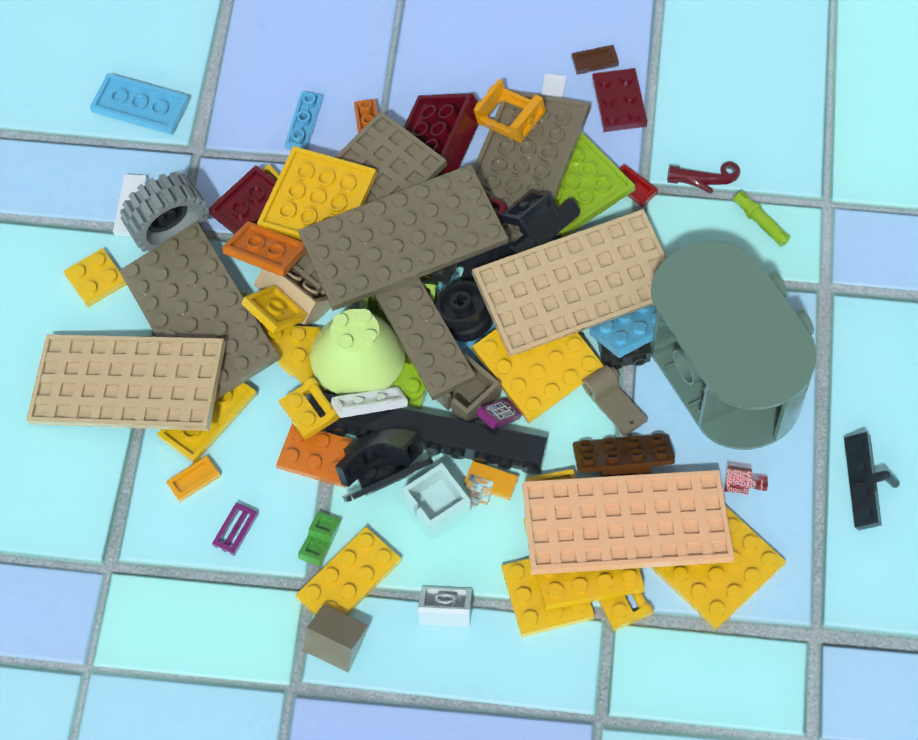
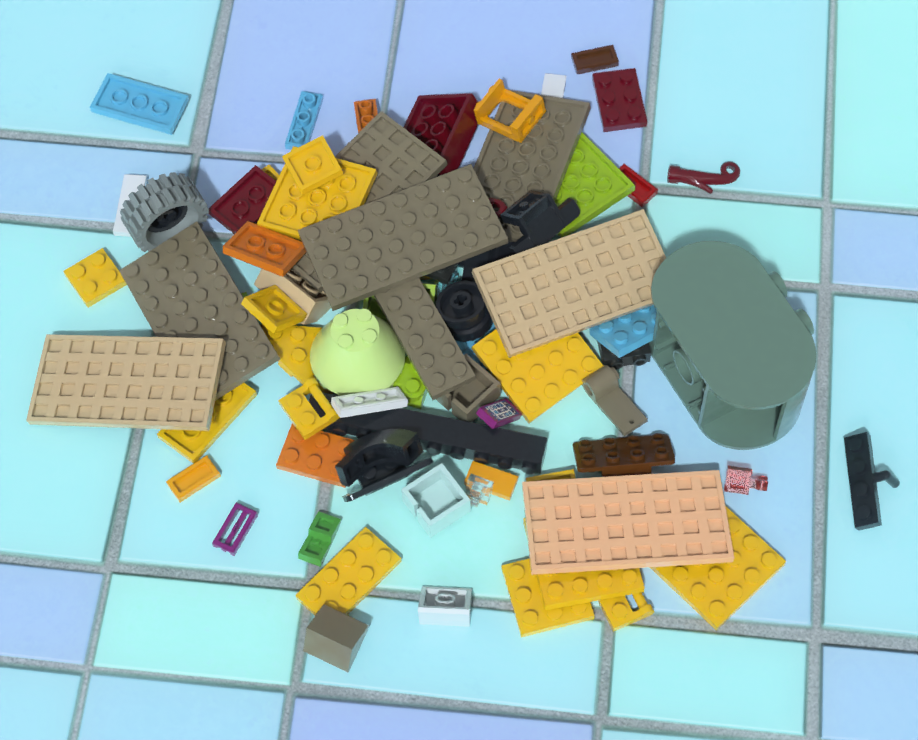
lime pin [733,190,791,247] -> none
none -> yellow plate [282,135,344,195]

